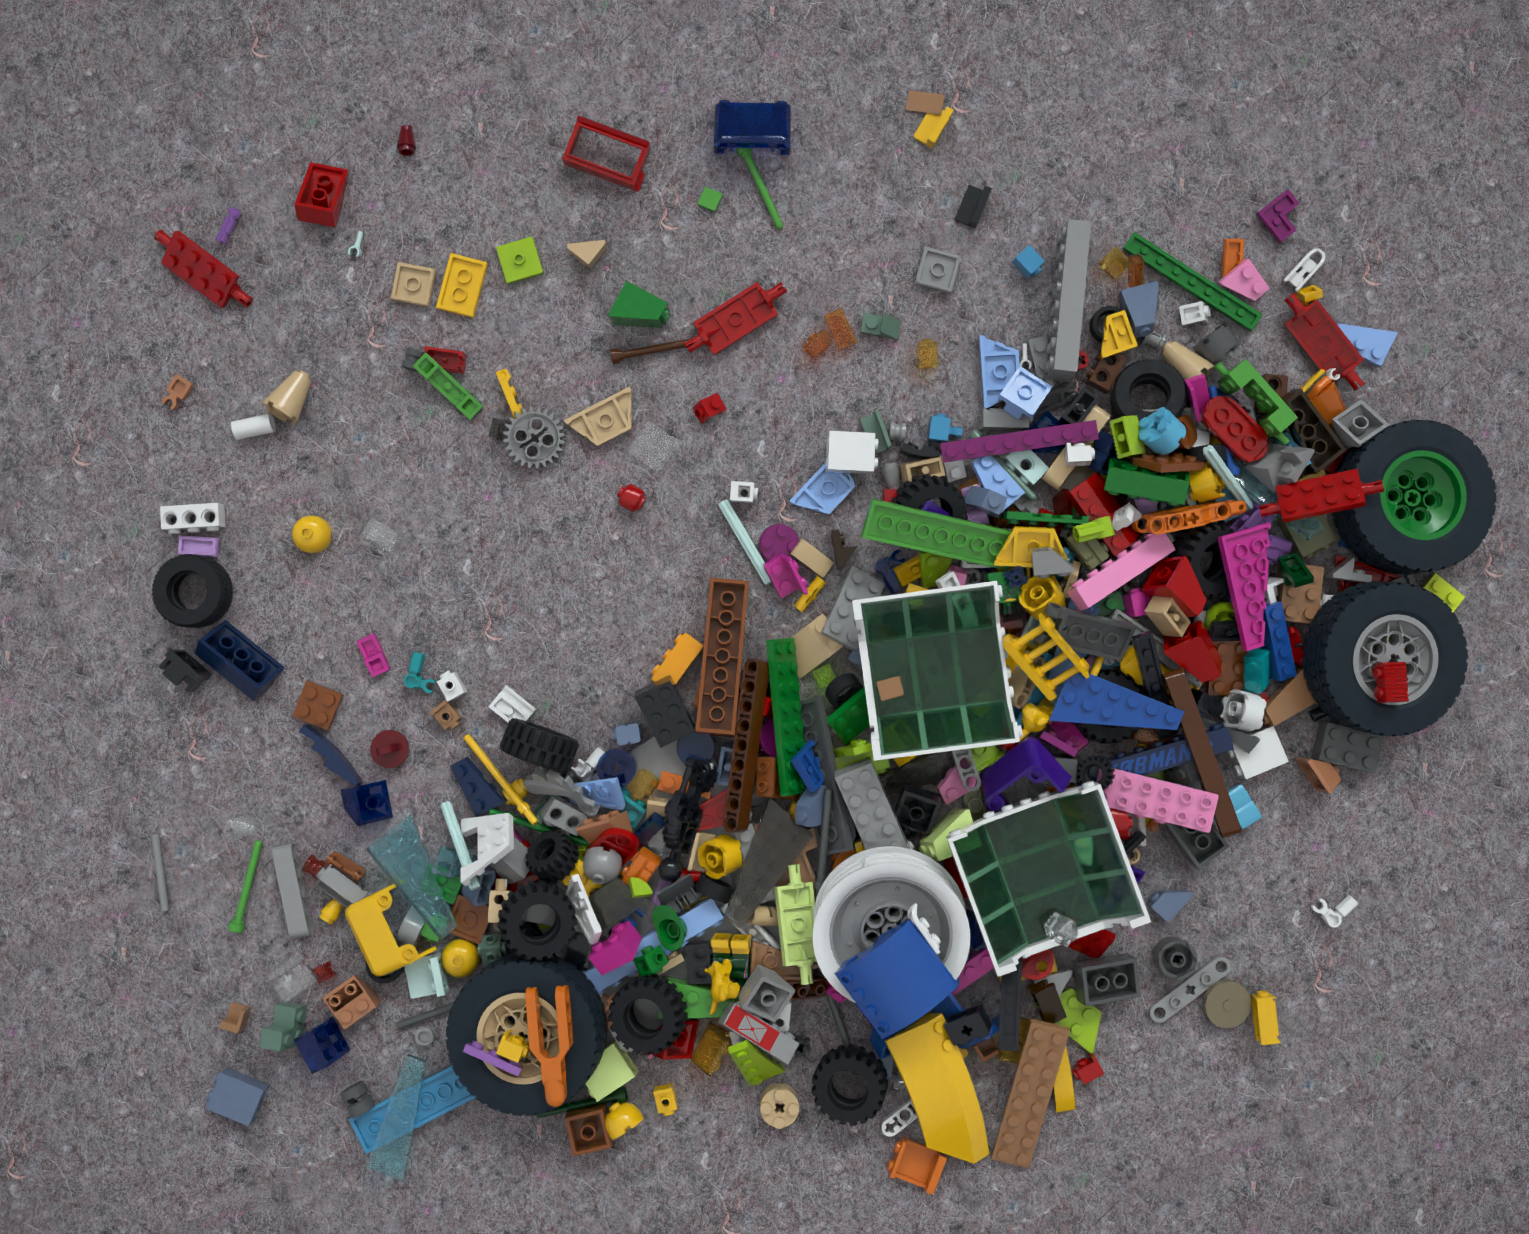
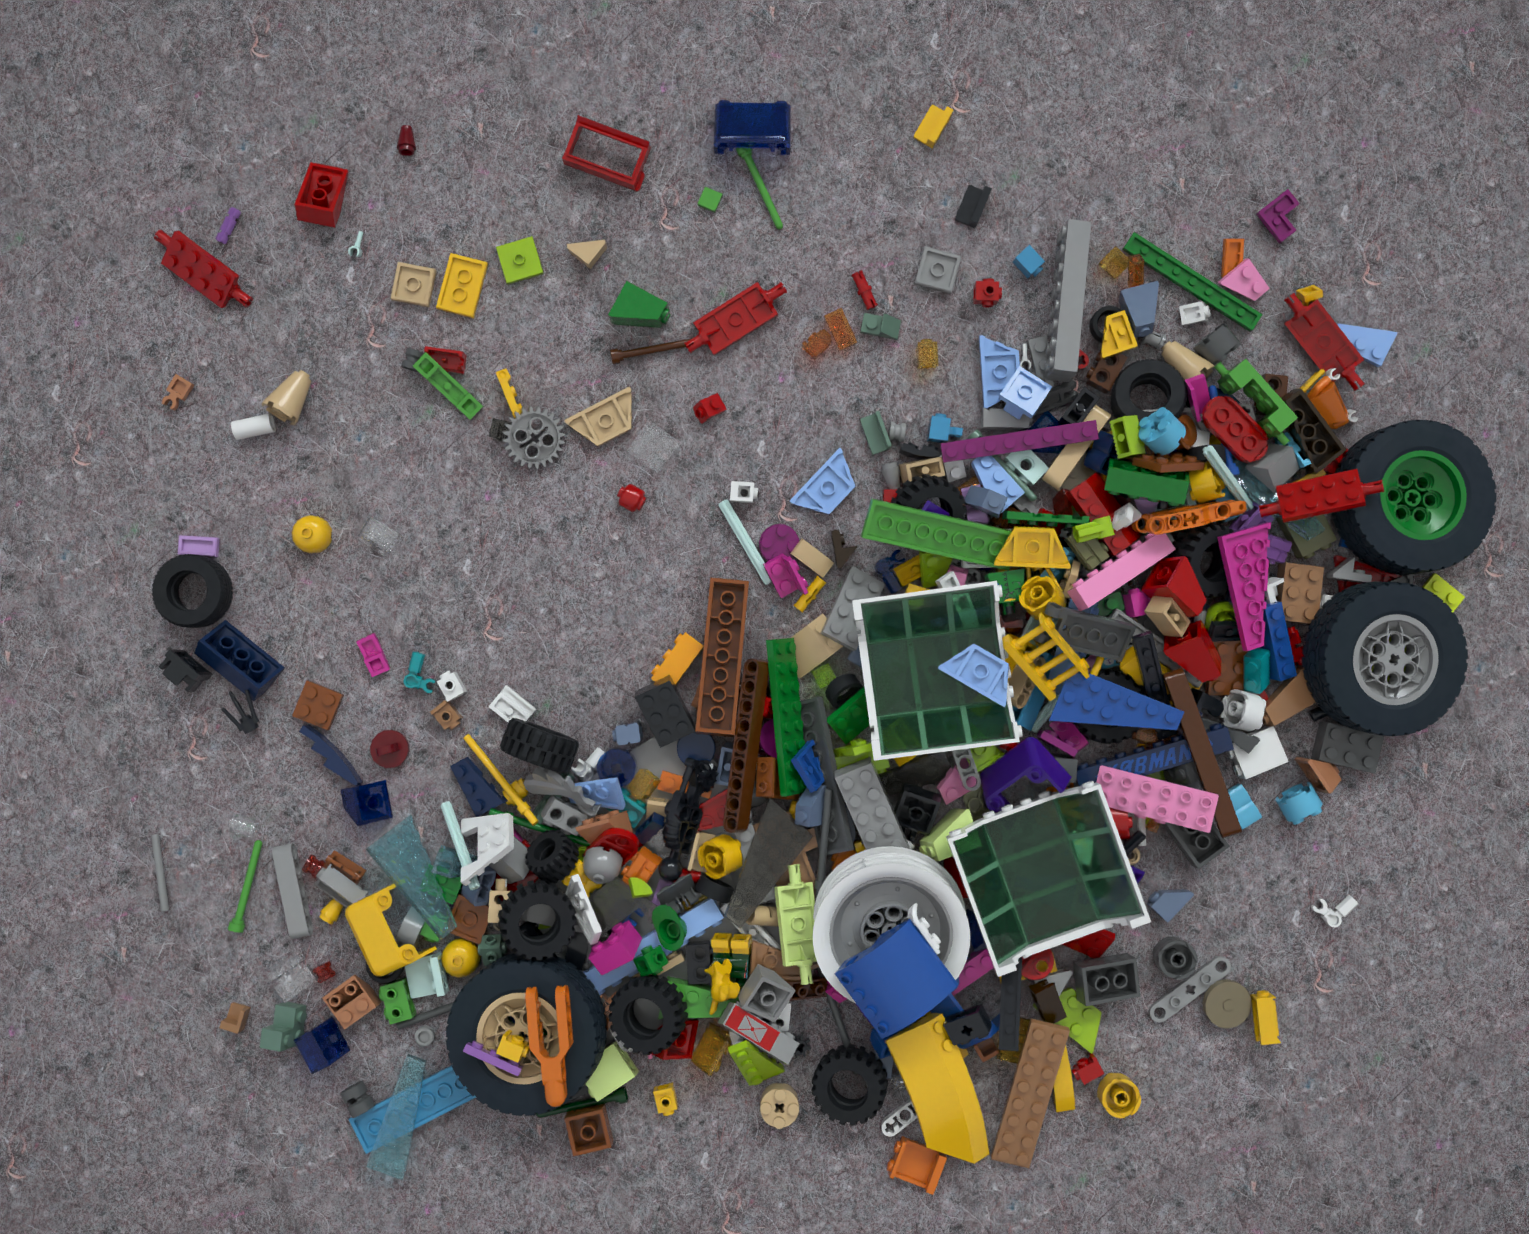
white brick [160,503,226,534] -> none
sand blue brick [206,1068,270,1127] -> none
yellow cylinder [605,1102,644,1140] -> none
white brick [826,431,878,474] -> none
medium nougat panel [876,676,904,701] -> none
medium nougat sticker [906,90,945,115] -> none
clear blue plate [1005,566,1028,589] -> none
yellow animal [1016,698,1054,743] -> none
light grey slope [1031,547,1074,578] -> none
clear brick [1044,912,1078,947] -> none
white brick [1064,443,1095,467] -> none
black tyre [1076,756,1115,792] -> none
light grey slope [1277,446,1315,483] -> none
dark green slope [1278,553,1314,588] -> none
white piece [1283,248,1325,292] -> none
light grey slope [1331,399,1389,447] -> none
red brick [1372,662,1409,703] -> none
none -> black plant [221,690,259,734]
none -> bright green brick [379,977,417,1024]
none -> red pin [851,270,878,310]
none -> light blue wing [938,643,1009,707]
none -> red brick [973,278,1002,308]
none -> yellow brick [1097,1073,1141,1118]
none -> medium azure brick [1275,782,1323,825]

